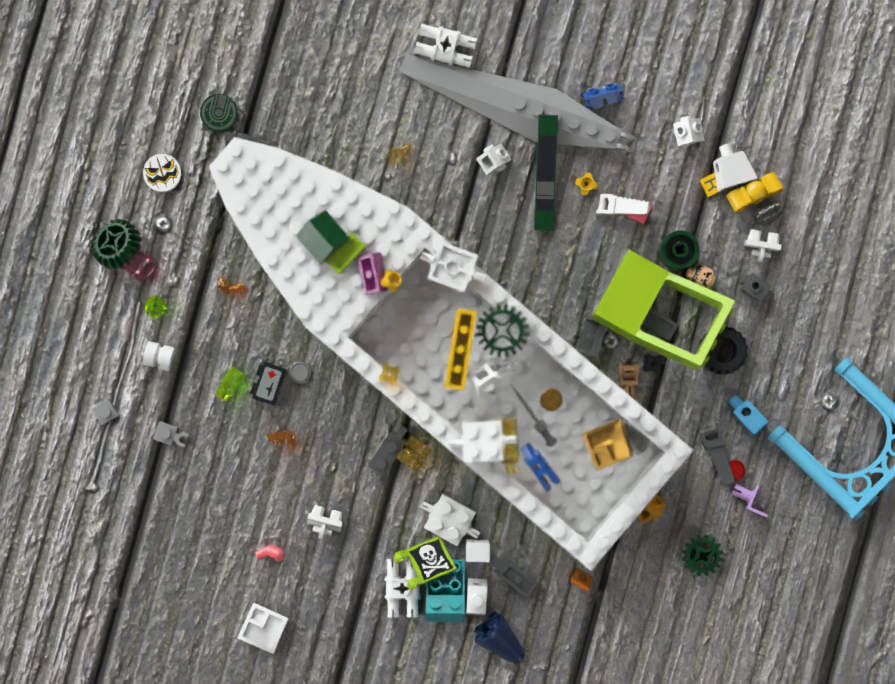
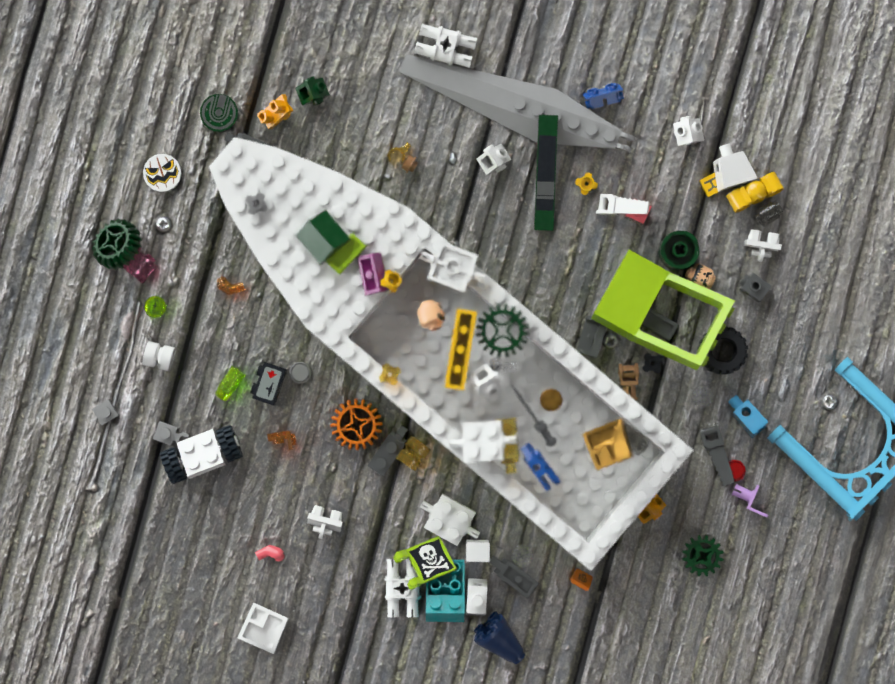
none -> plate [160,425,243,484]
none -> light grey plate [245,193,267,215]
none -> light orange hips [257,94,293,129]
none -> dark green brick [295,76,330,106]
none -> orange gear [331,399,383,450]
none -> medium nougat plate [402,155,418,173]
none -> light nougat head [417,300,446,331]

